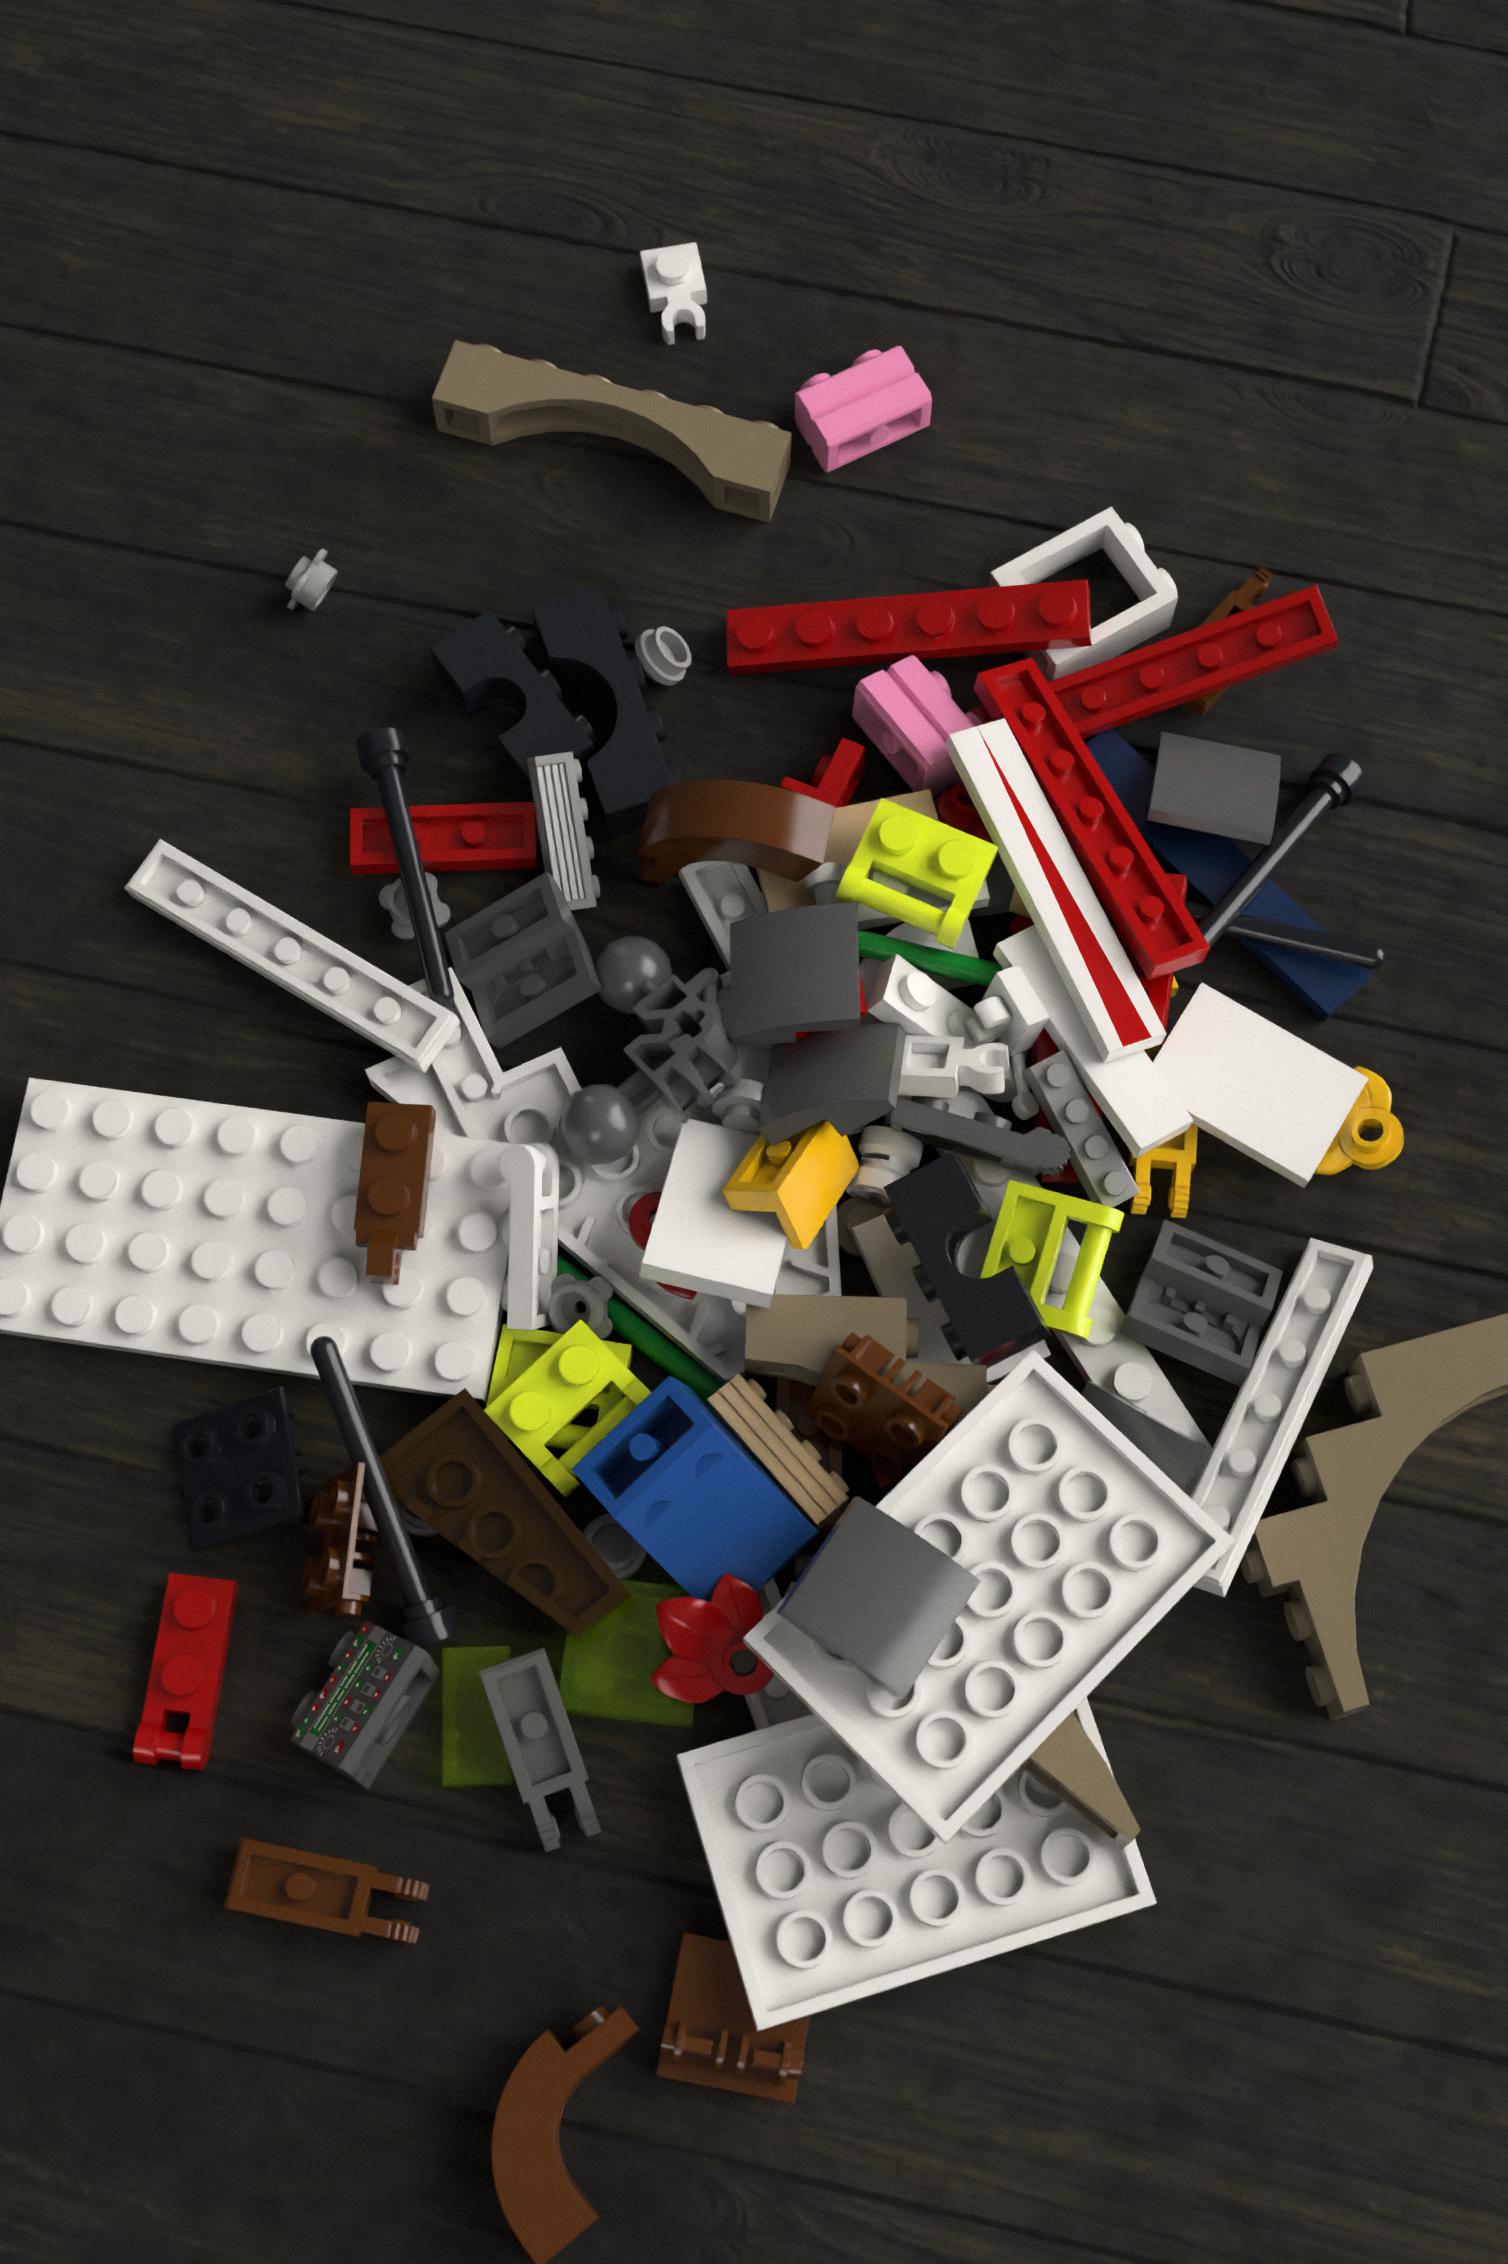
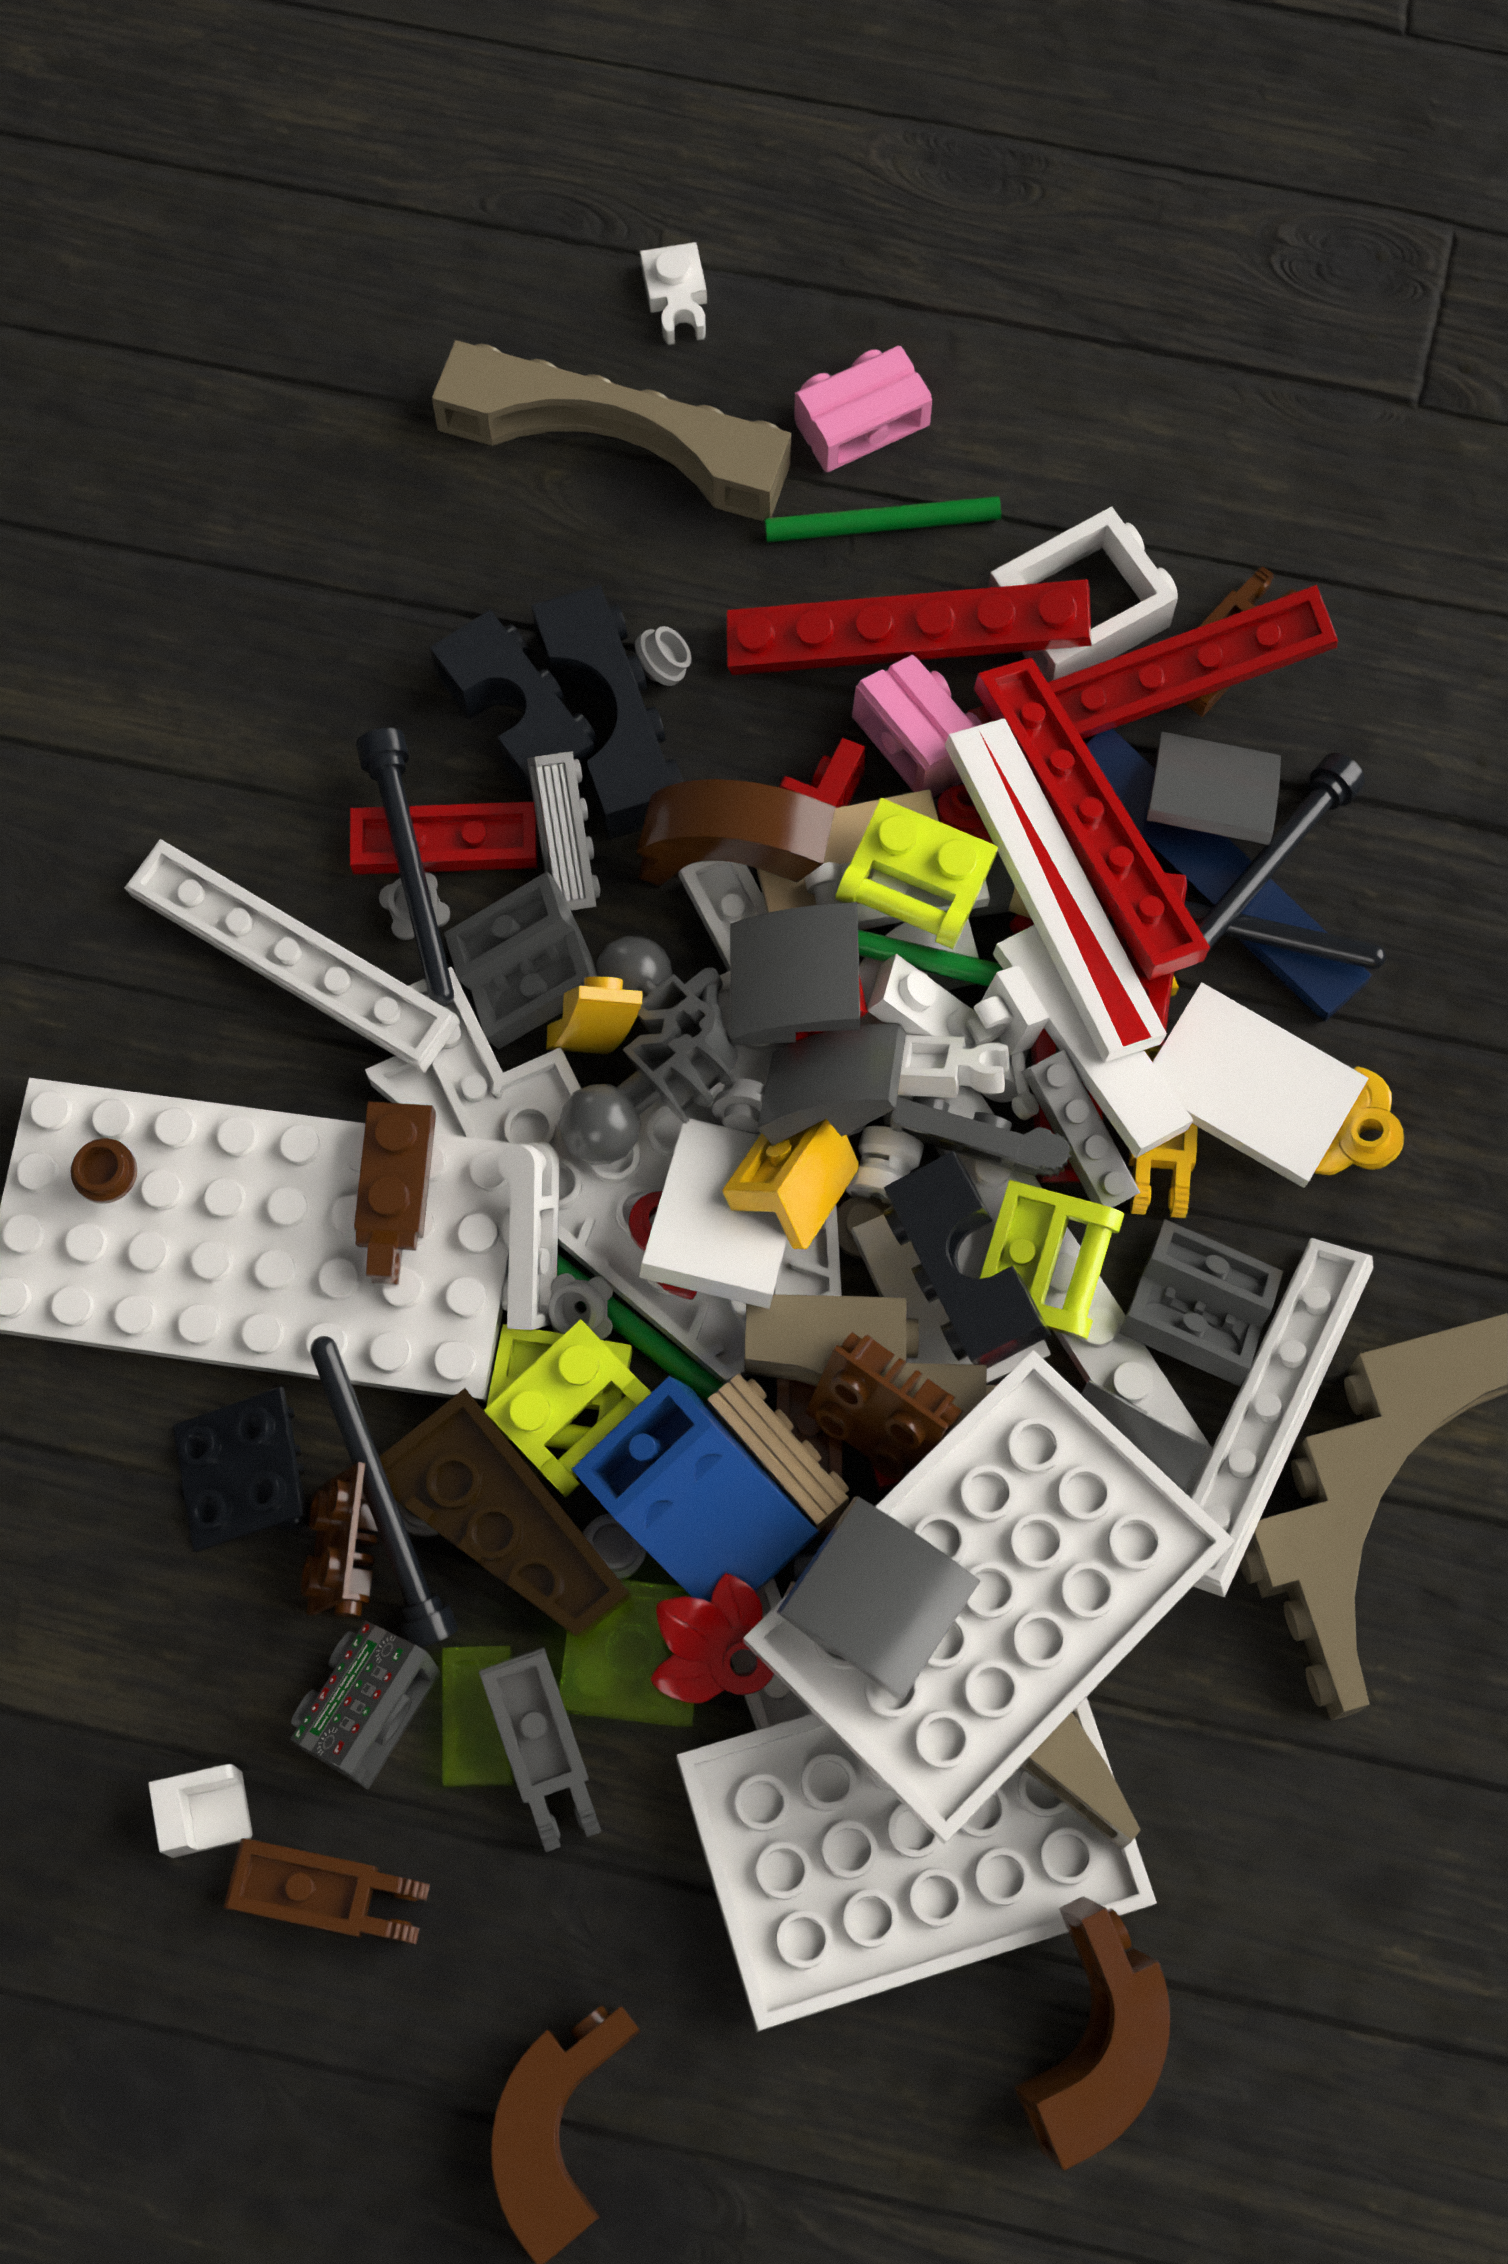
red plate [133,1573,239,1771] -> none
light grey plate [285,548,338,611] -> none
reddish brown hinge [656,1933,810,2104] -> none
none -> reddish brown plate [71,1138,137,1204]
none -> white panel [148,1764,253,1858]
none -> yellow slope [546,976,642,1054]
none -> green bar [764,496,1001,542]
none -> reddish brown arch [1014,1896,1170,2171]

